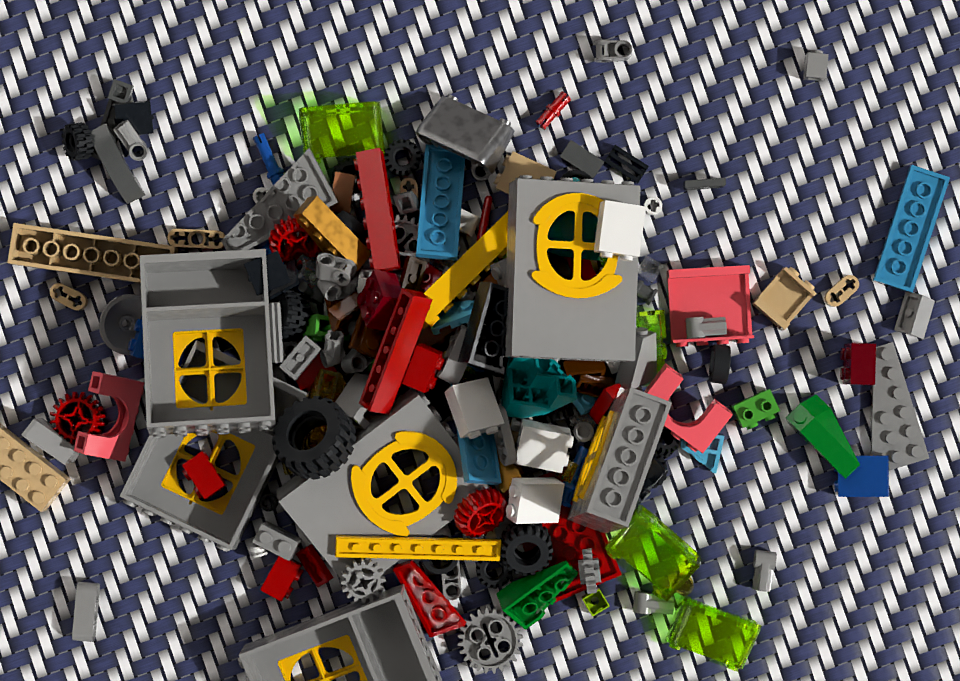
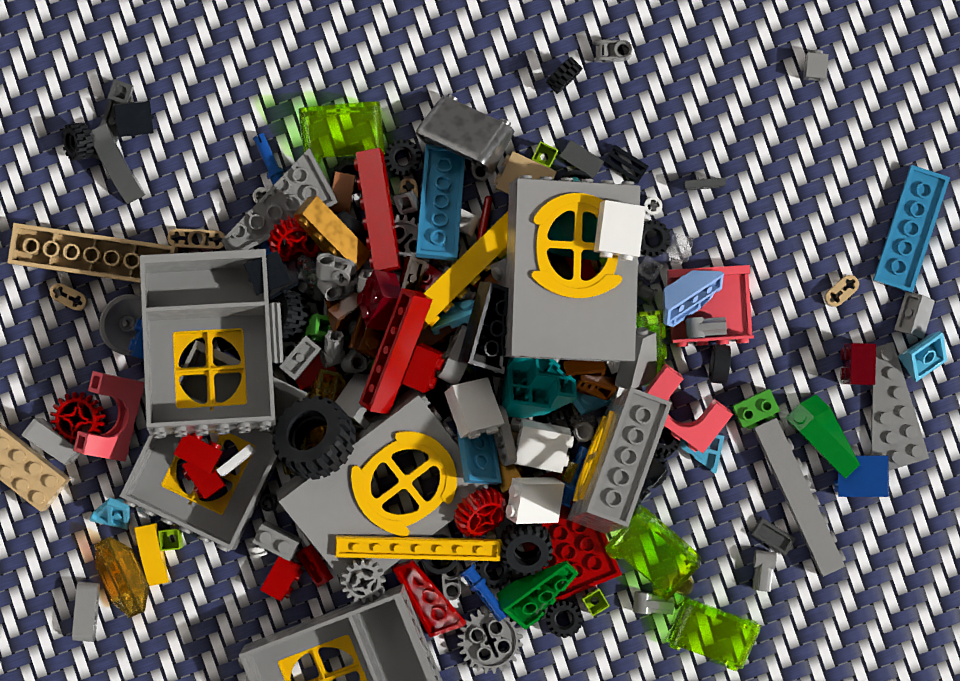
light grey piece [113,120,147,161] -> none
red pin [535,91,571,130] -> none
light grey gear [578,548,601,594] -> none
red slope [589,383,621,424] -> none
tan panel [752,267,817,331] -> none
none -> medium azure wing [90,498,130,530]
none -> clear yellow wedge [94,537,149,618]
none -> yellow slope [134,523,169,586]
none -> lime piece [158,528,184,551]
none -> red brick [173,433,224,474]
none -> white tile [217,444,256,476]
none -> blue pin [459,563,507,622]
none -> lime piece [532,142,558,168]
none -> black tyre [546,57,583,94]
none -> black tyre [546,600,583,638]
none -> black tyre [640,220,671,257]
none -> light blue wedge [663,270,724,327]
none -> clear brick [666,233,694,265]
none -> dark grey tile [750,517,796,556]
none -> light grey brick [752,418,846,577]
none -> medium azure slope [898,331,947,382]

